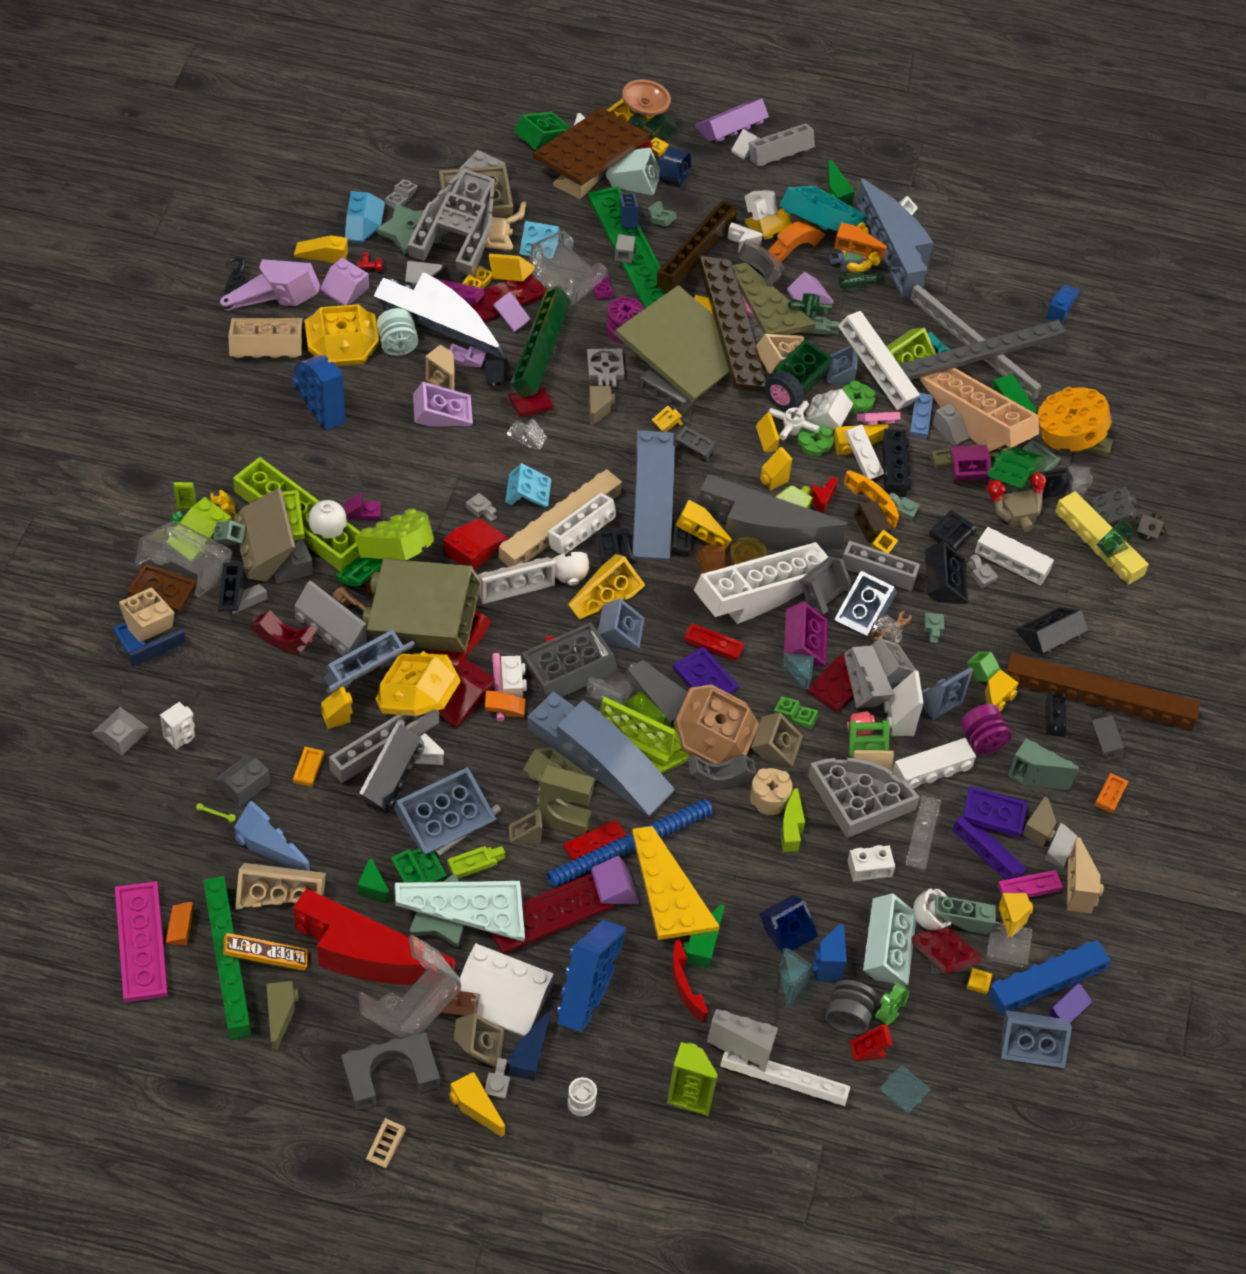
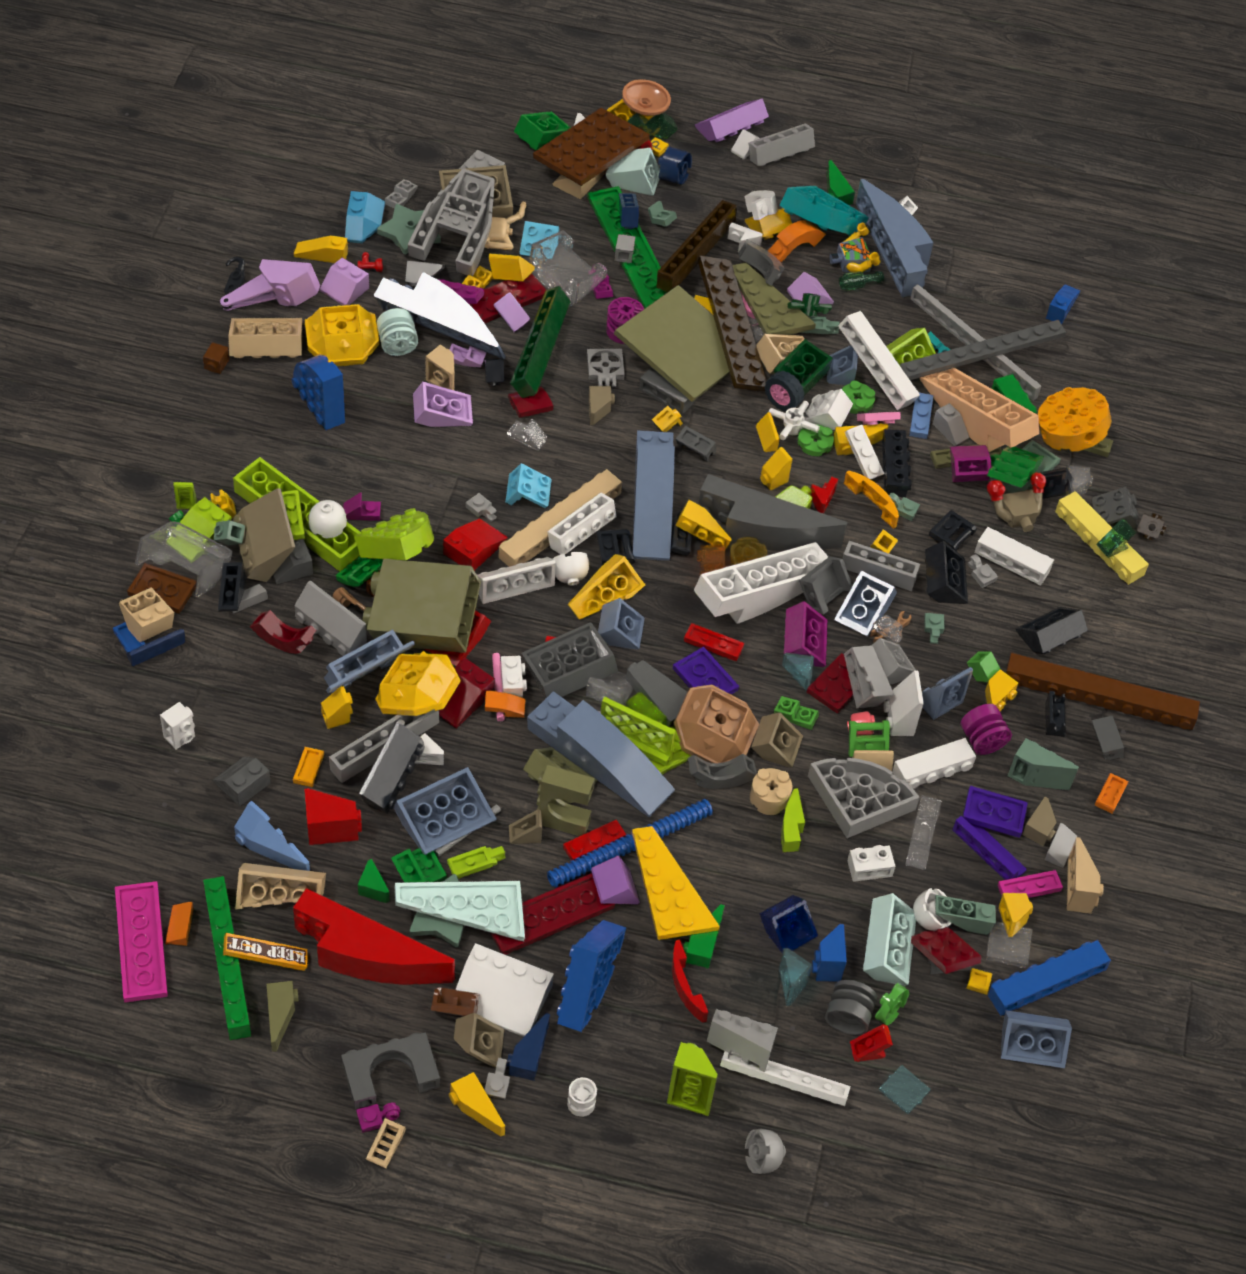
light grey slope [92,707,150,756] -> none
lime hinge [196,803,236,823] -> none
clear windscreen [358,935,461,1038] -> none
orange slope [835,222,887,260] -> none
dark brown hinge [854,501,891,543] -> none
dark purple slope [1049,983,1092,1023] -> none
none -> reddish brown brick [203,342,230,374]
none -> red slope [304,788,362,845]
none -> magenta plate [356,1102,400,1133]
none -> light grey cylinder [745,1129,786,1174]

